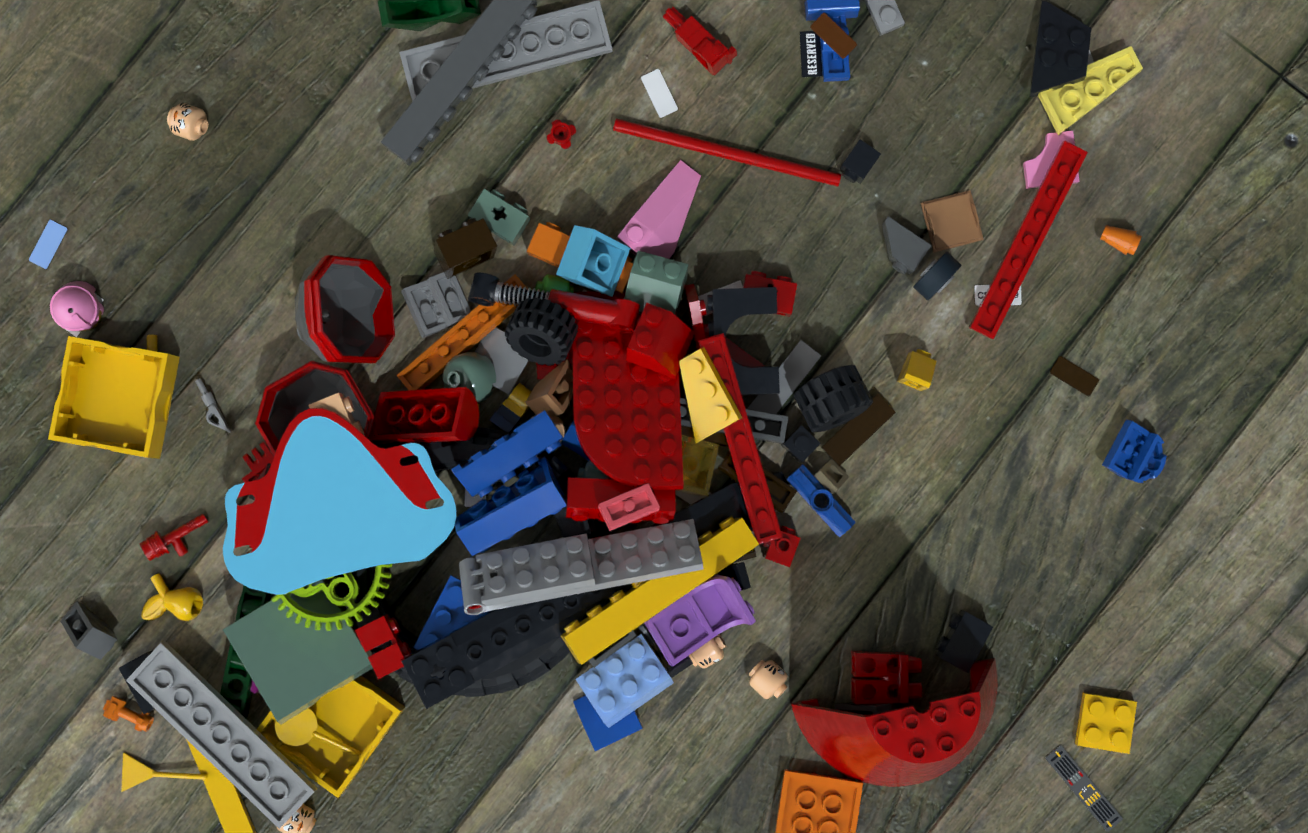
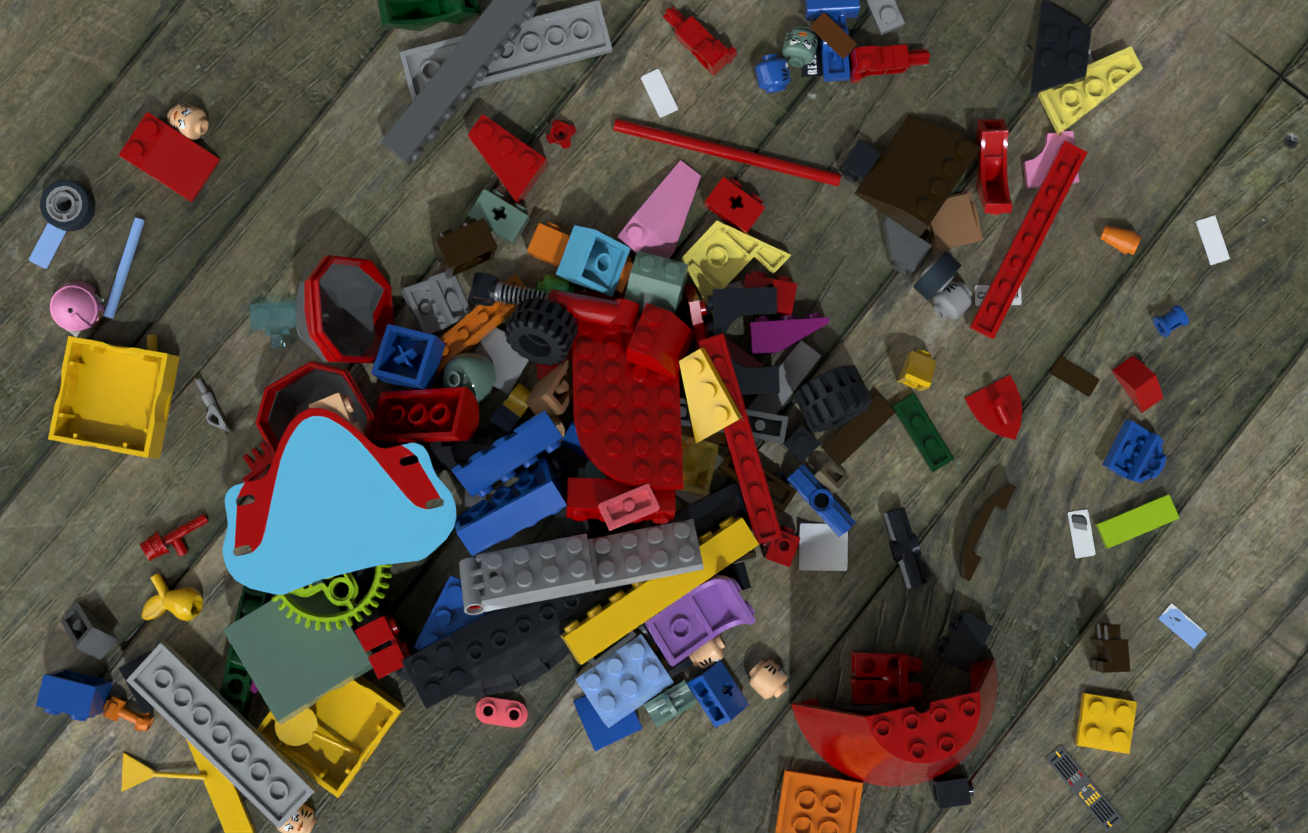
none -> blue brick [36,669,113,721]
none -> wheel [40,180,95,232]
none -> light blue bar [103,217,145,319]
none -> red slope [119,112,220,203]
none -> clear light blue hinge [249,301,297,349]
none -> blue brick [371,324,446,390]
none -> red wedge [468,114,548,205]
none -> coral plate [476,696,528,728]
none -> sand green hips [644,680,698,727]
none -> light yellow wing [681,221,791,318]
none -> blue brick [686,660,749,728]
none -> red brick [704,177,765,234]
none -> magenta slope [749,313,829,356]
none -> blue head [755,54,791,93]
none -> sand green head [782,26,818,67]
none -> white sticker [799,523,848,571]
none -> red piece [849,44,930,84]
none -> dark brown slope [854,115,981,238]
none -> black piece [882,507,928,589]
none -> dark green tile [891,393,954,473]
none -> black brick [932,773,974,809]
none -> light grey head [933,281,972,320]
none -> dark brown slope [960,484,1016,581]
none -> red shield [964,375,1022,440]
none -> red arch [975,119,1012,215]
none -> white sticker [1068,509,1096,558]
none -> dark brown hips [1089,623,1130,673]
none -> lime tile [1095,494,1179,549]
none -> red slope [1111,356,1163,413]
none -> blue bush [1153,305,1189,337]
none -> light blue sticker [1158,603,1207,649]
none -> white sticker [1196,215,1230,265]

